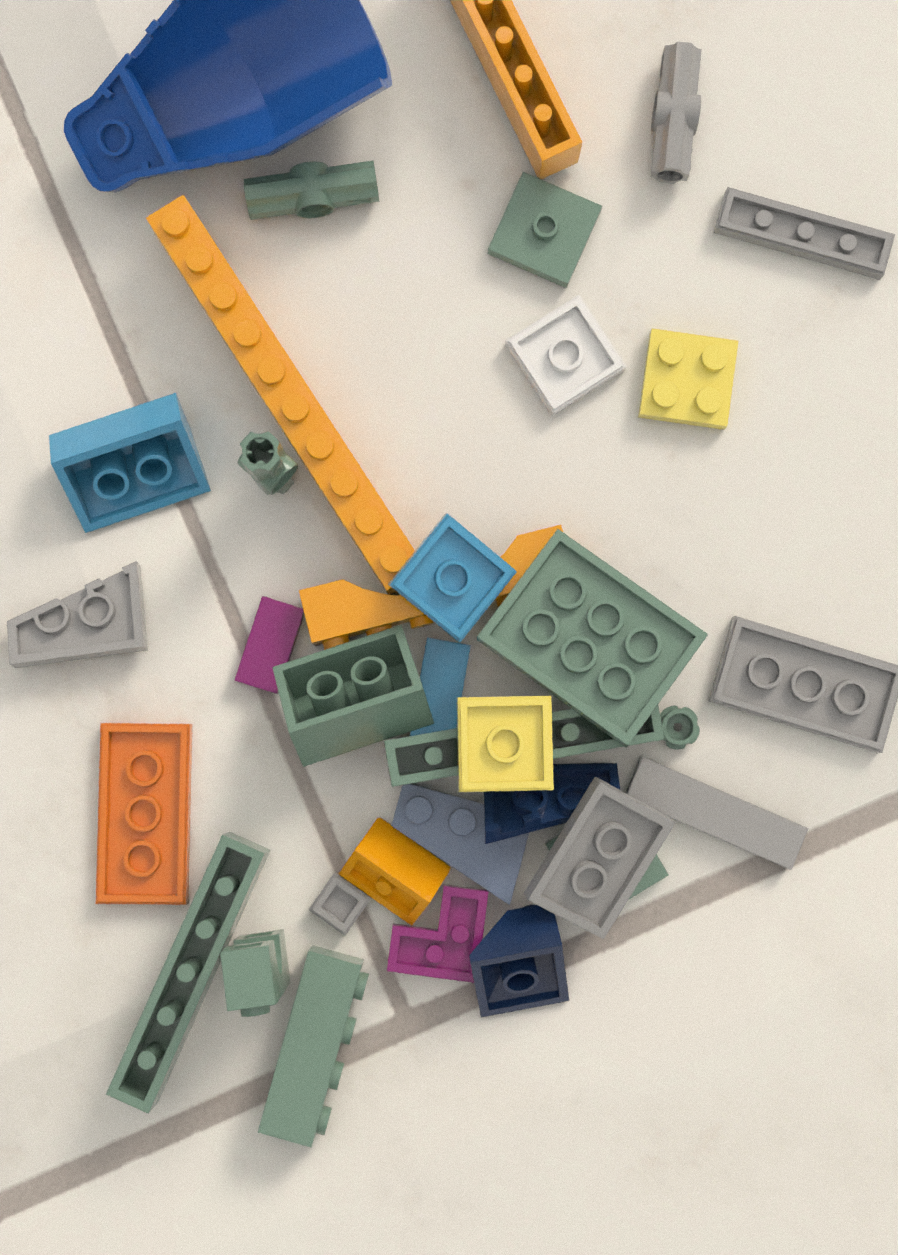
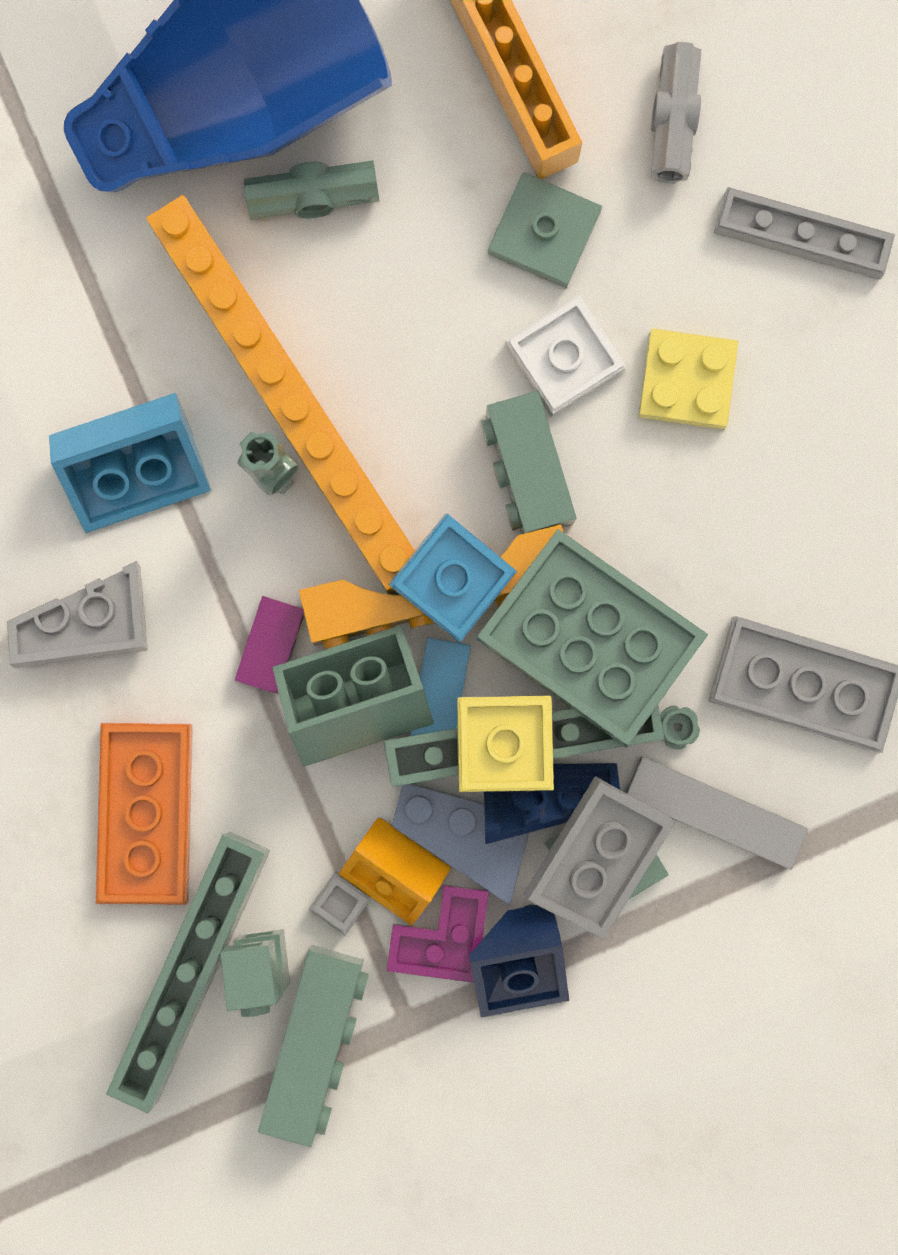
none -> sand green brick [480,391,577,534]

